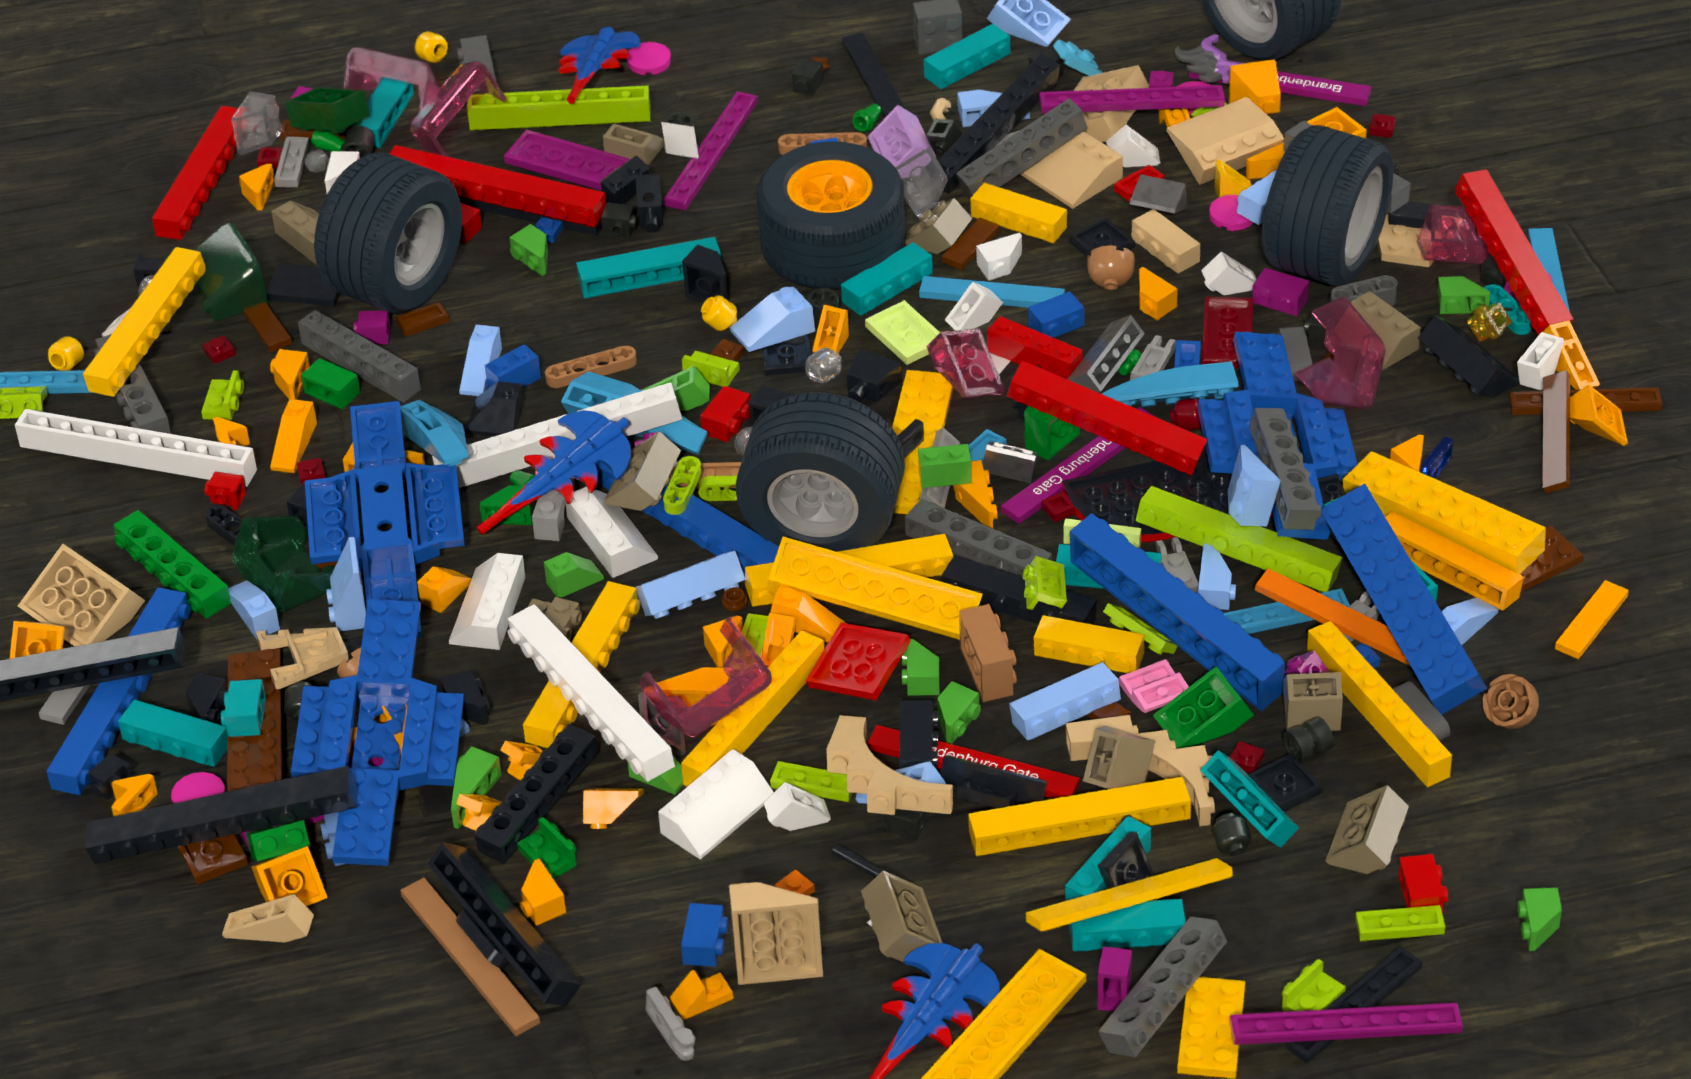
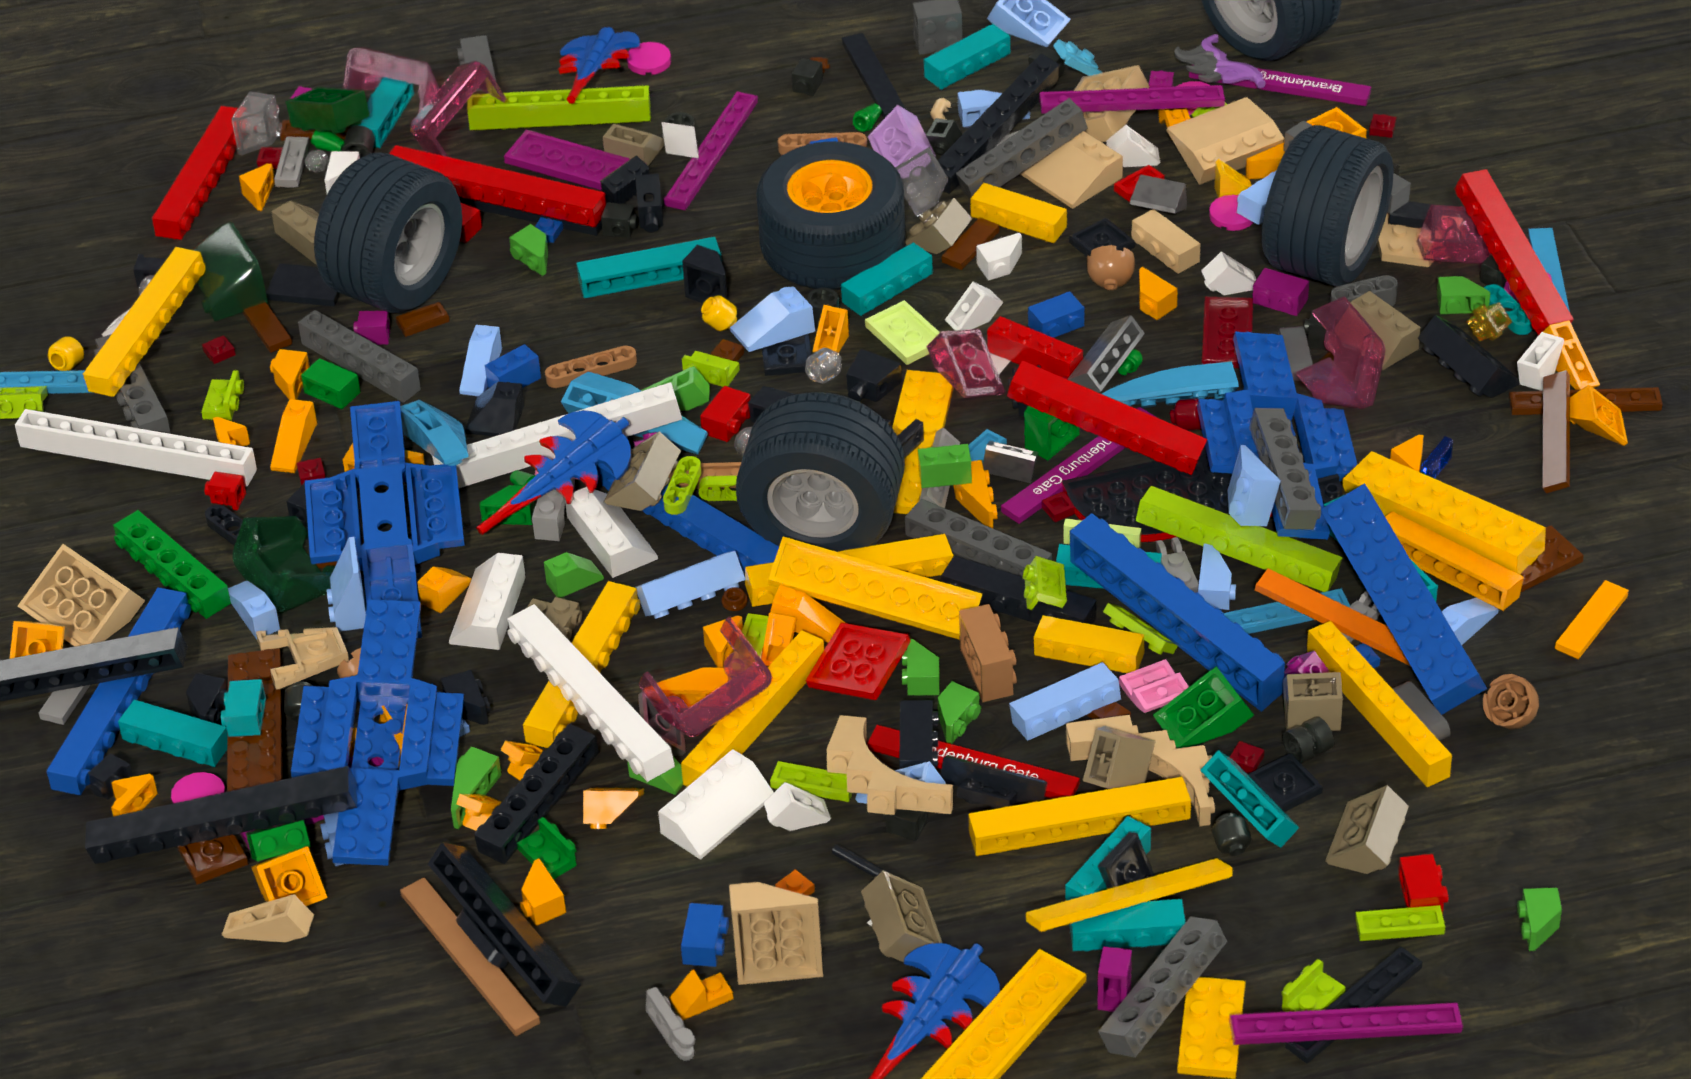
yellow head [415,32,448,63] -> none
dark azure tile [919,276,1065,308] -> none
light grey hinge [1130,335,1176,381] -> none
blue plate [1175,340,1201,368] -> none
light orange slope [1229,59,1280,114] -> none

